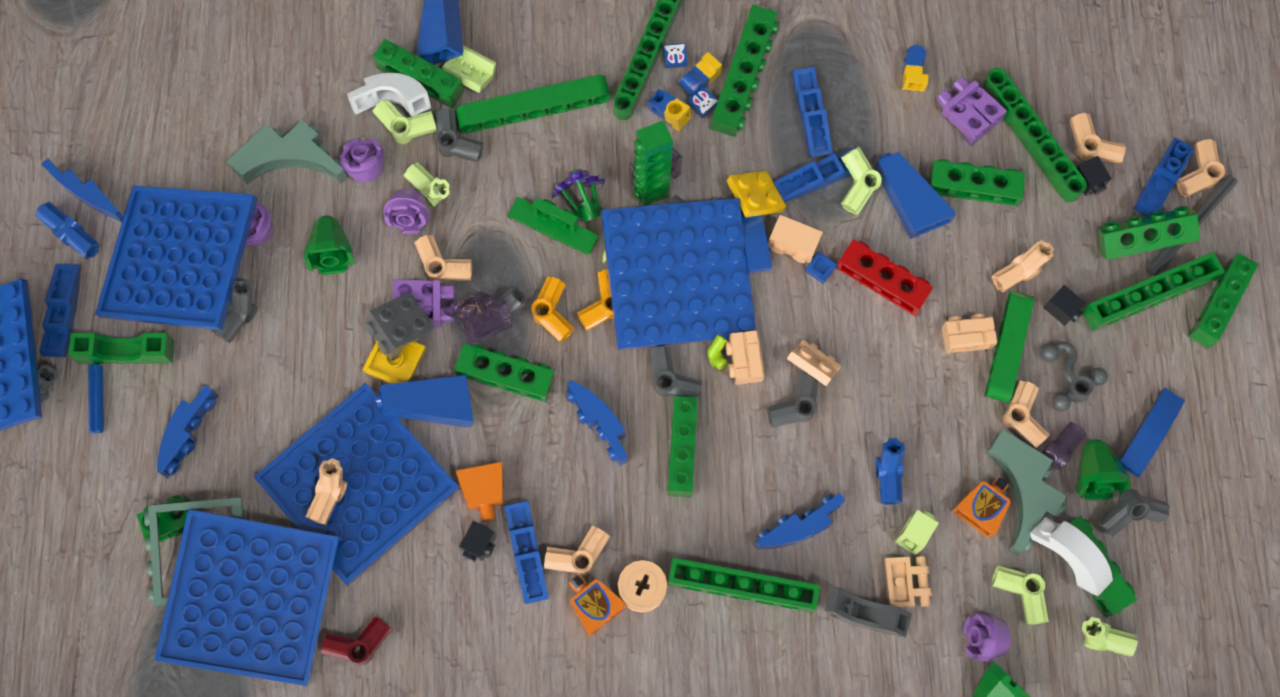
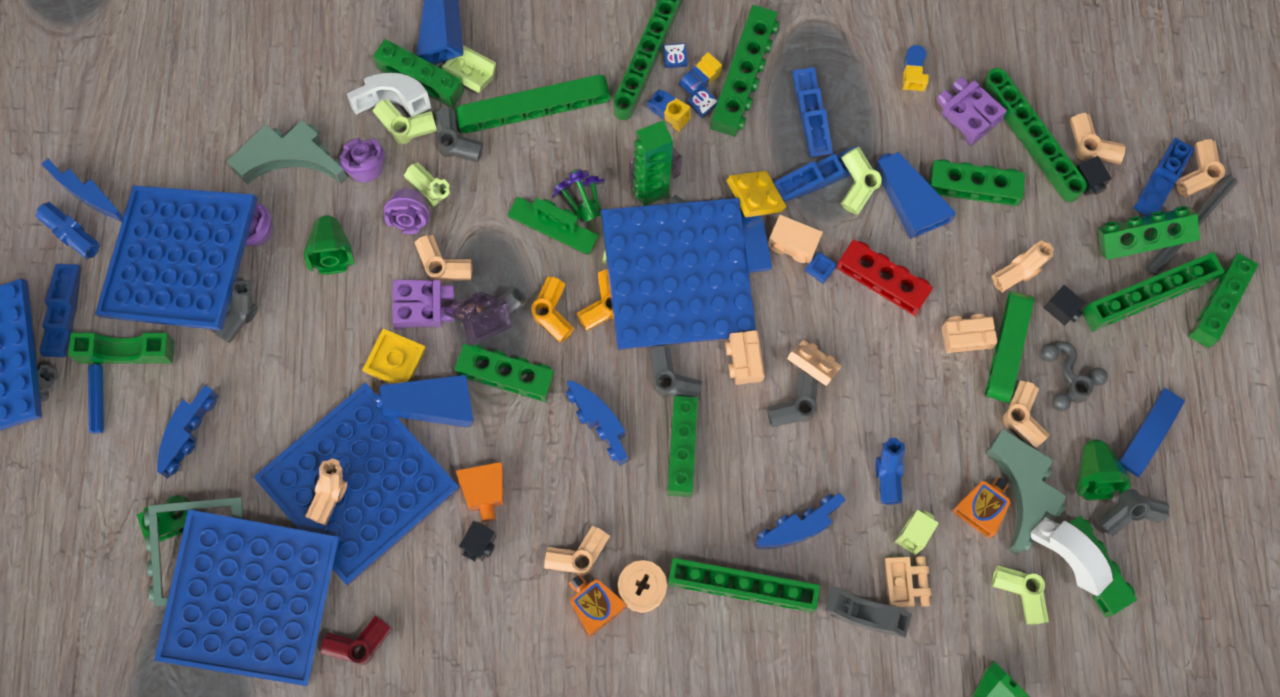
dark grey bracket [366,293,434,361] -> none
blue slope [504,500,549,604] -> none
lime arm [707,334,727,370] -> none
medium lavender cone [963,611,1011,662] -> none
clear purple piece [1042,422,1087,471] -> none
yellowish green piece [1082,617,1138,656] -> none

